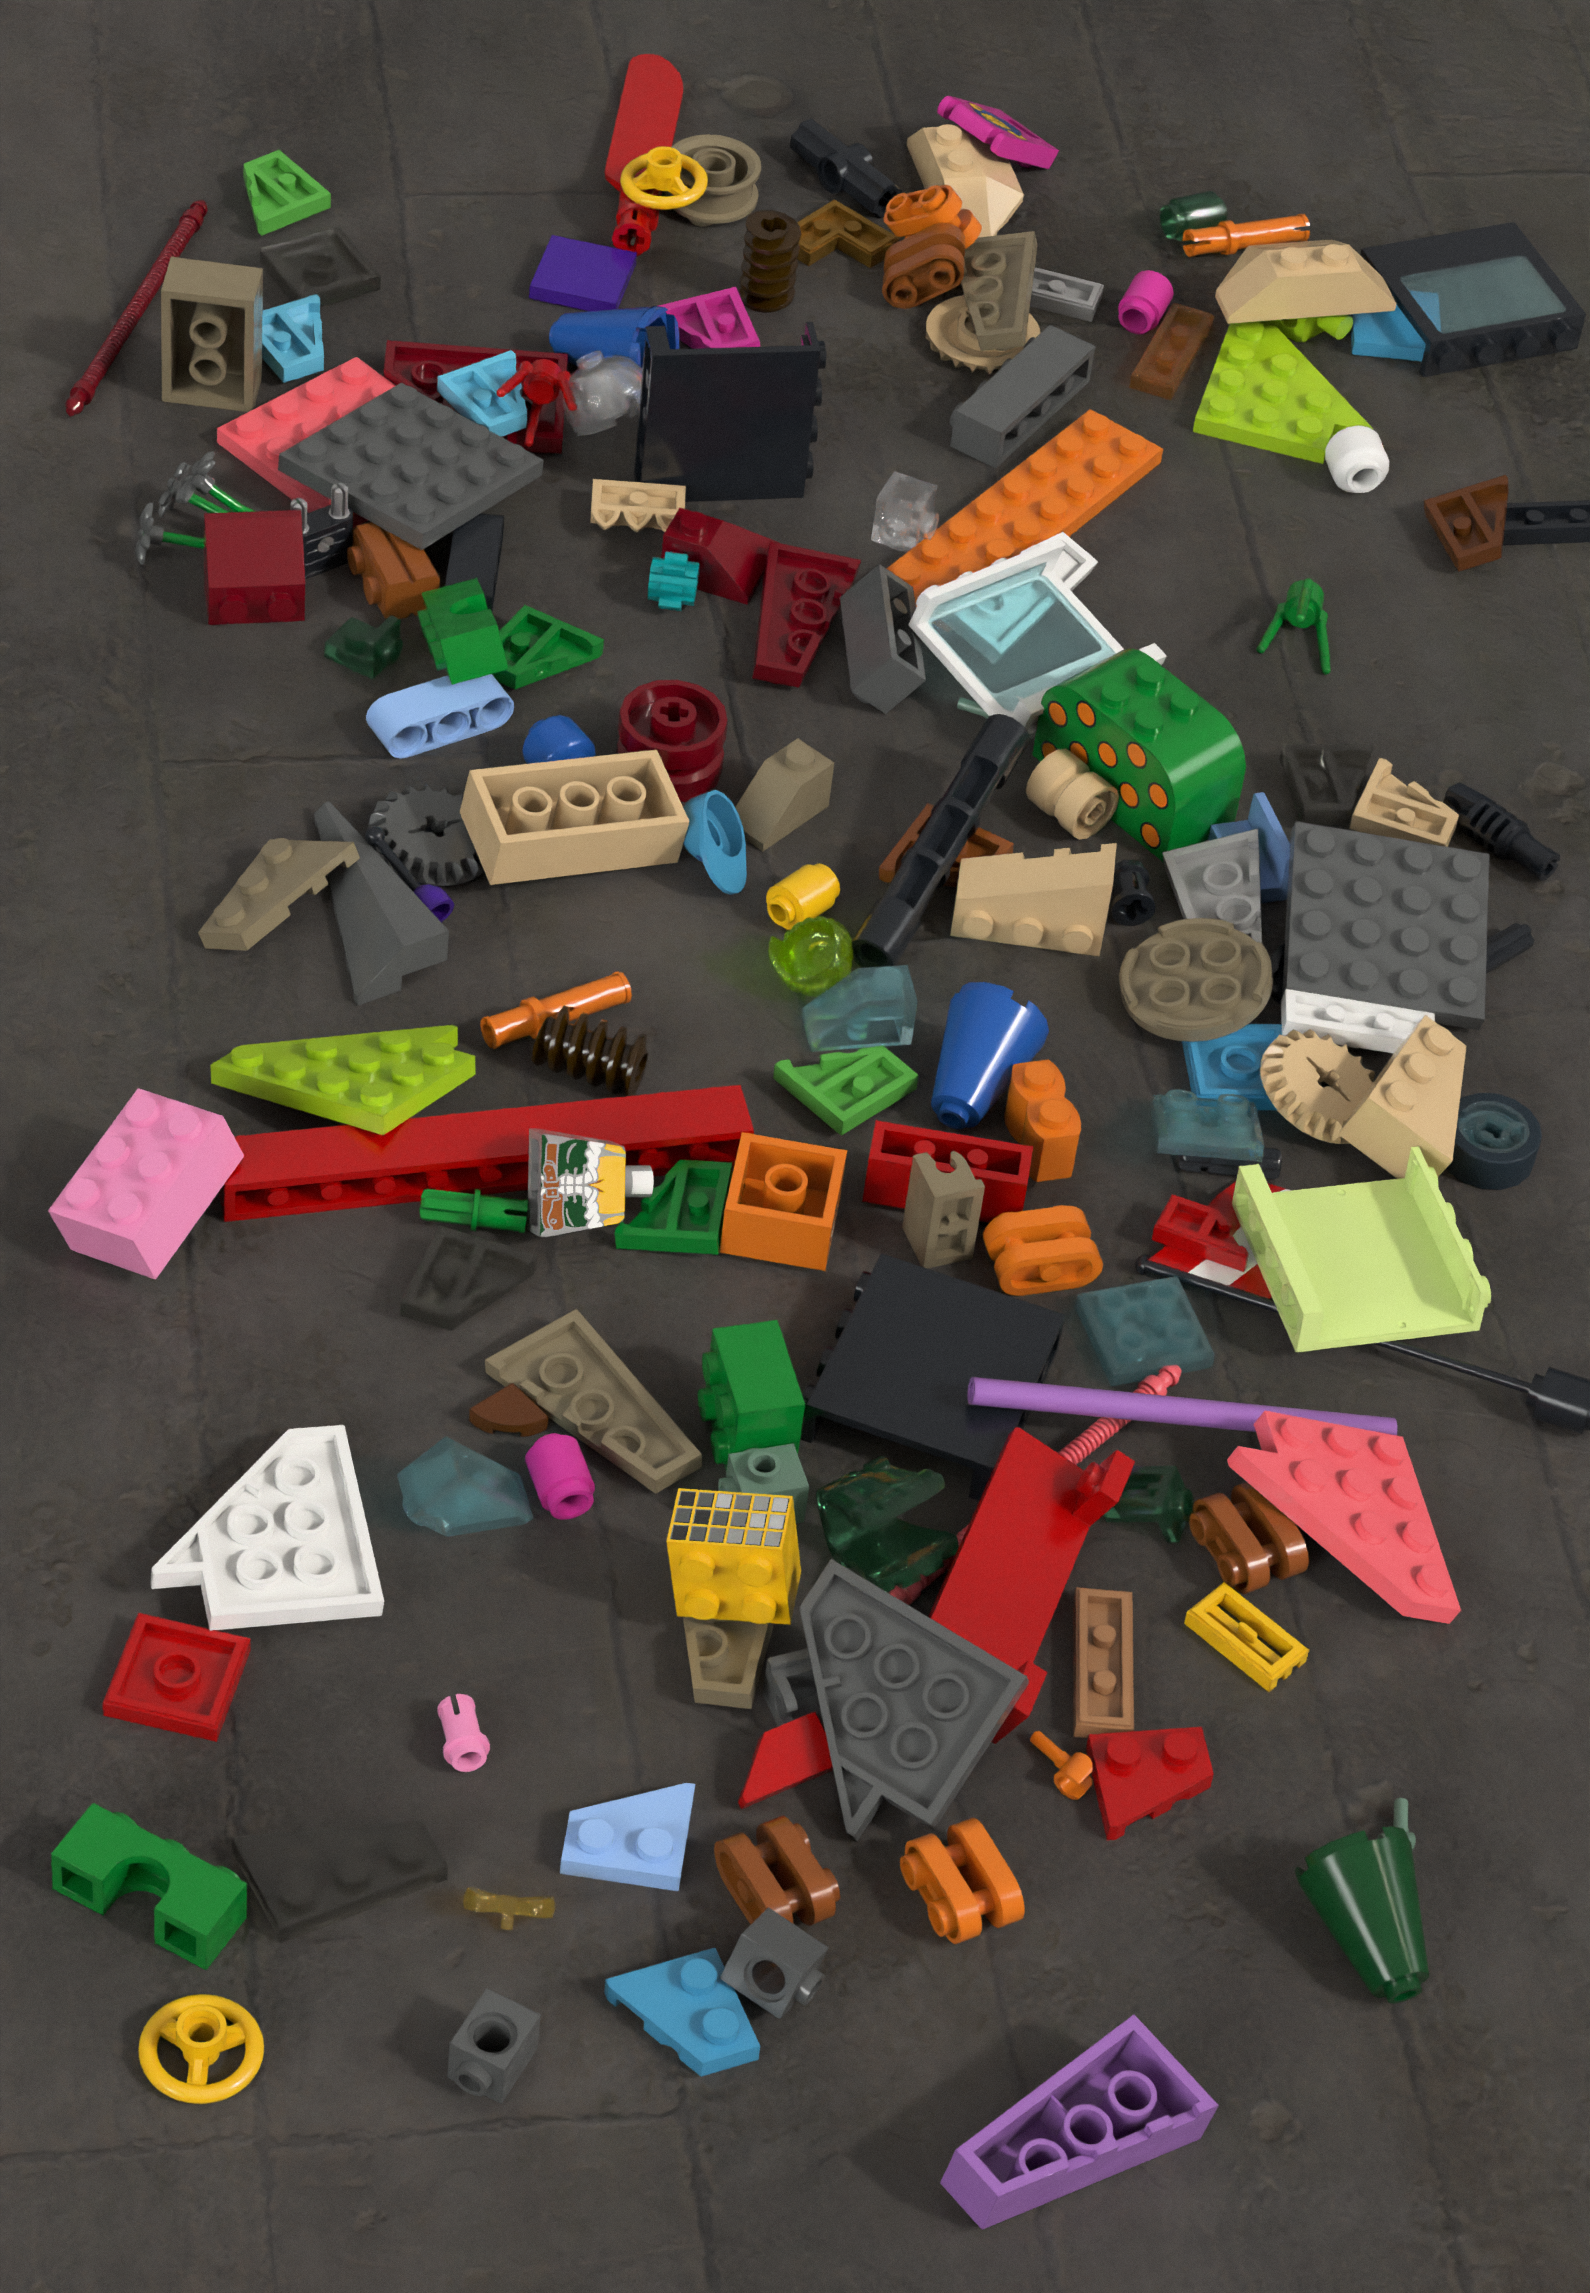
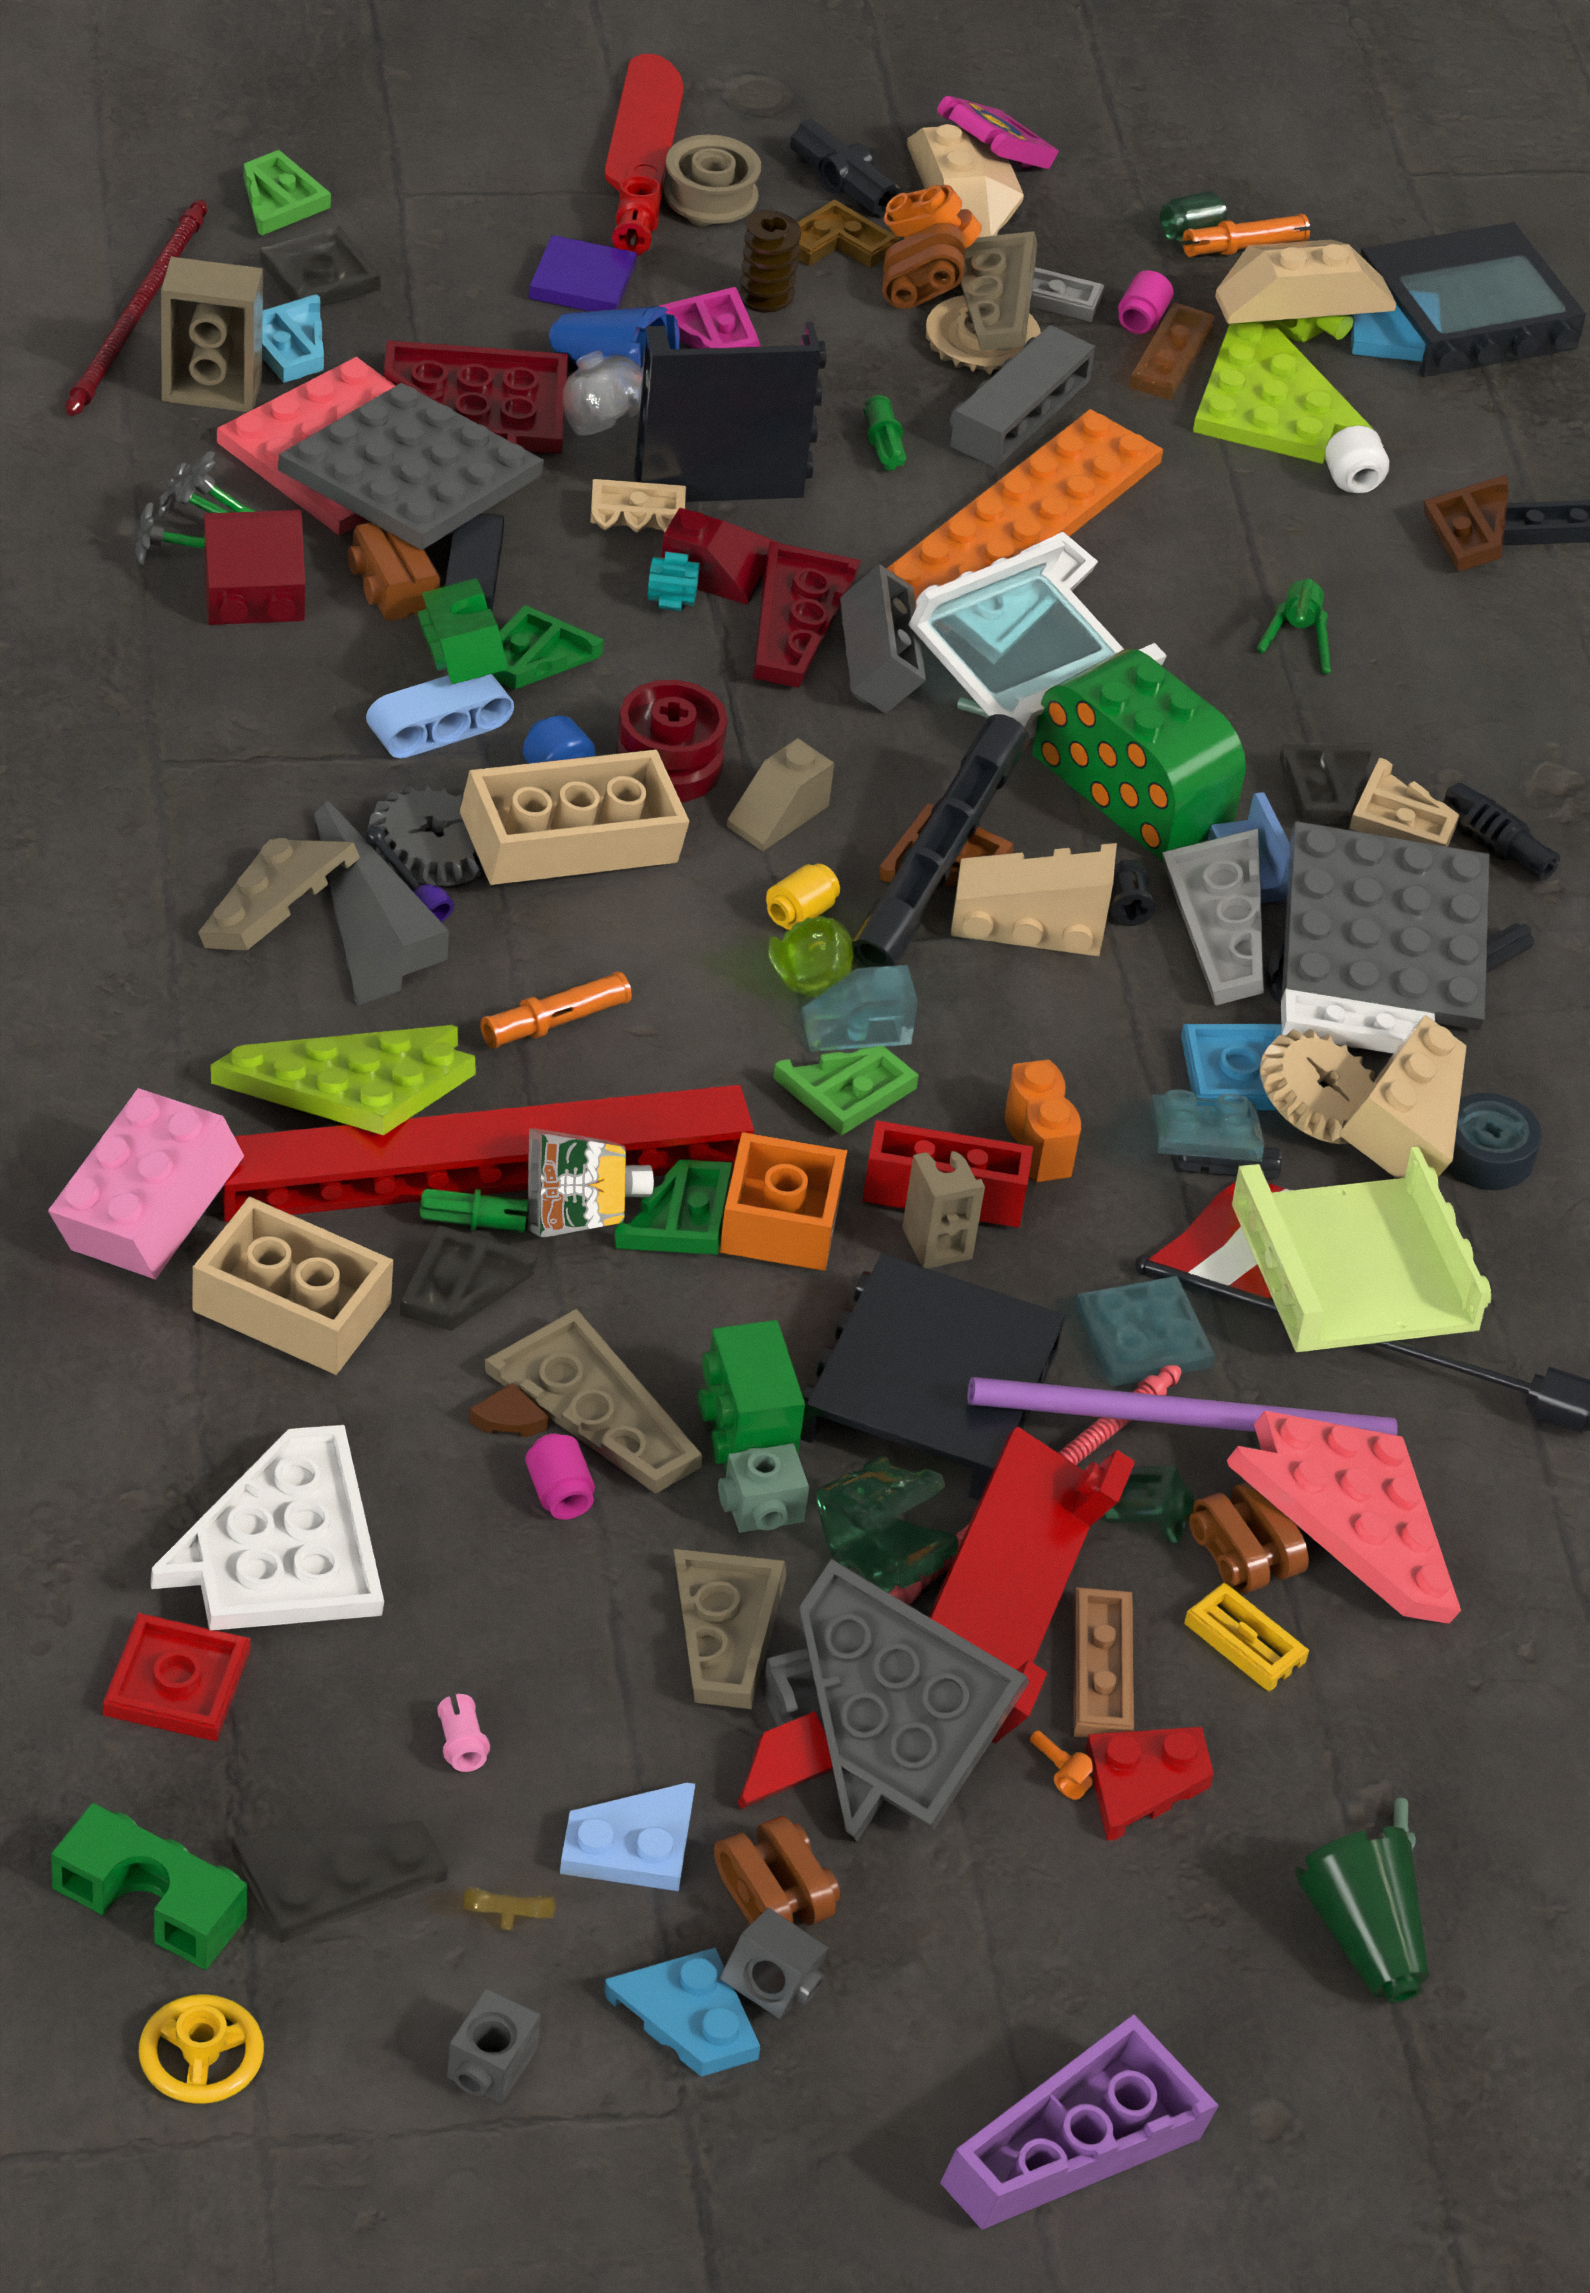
black piece [291,483,353,580] -> none
clear green bracket [324,615,403,679] -> none
clear light blue slope [397,1436,534,1537] -> none
medium azure wing [437,350,527,437] -> none
red plant [496,359,577,447] -> none
dark brown piece [532,1005,648,1096] -> none
yellow piece [620,146,708,210] -> none
yellow brick [666,1488,801,1625] -> none
dark azure cap [683,790,747,895] -> none
clear brick [871,471,939,553] -> none
orange brick [900,1818,1025,1944] -> none
blue cone [931,982,1049,1129] -> none
orange brick [983,1205,1103,1296] -> none
tan wheel [1026,748,1119,840] -> none
dark tan tile [1119,918,1273,1042] -> none
red tile [1152,1194,1249,1272] -> none
none -> tan brick [193,1197,393,1375]
none -> green axle [863,395,906,471]

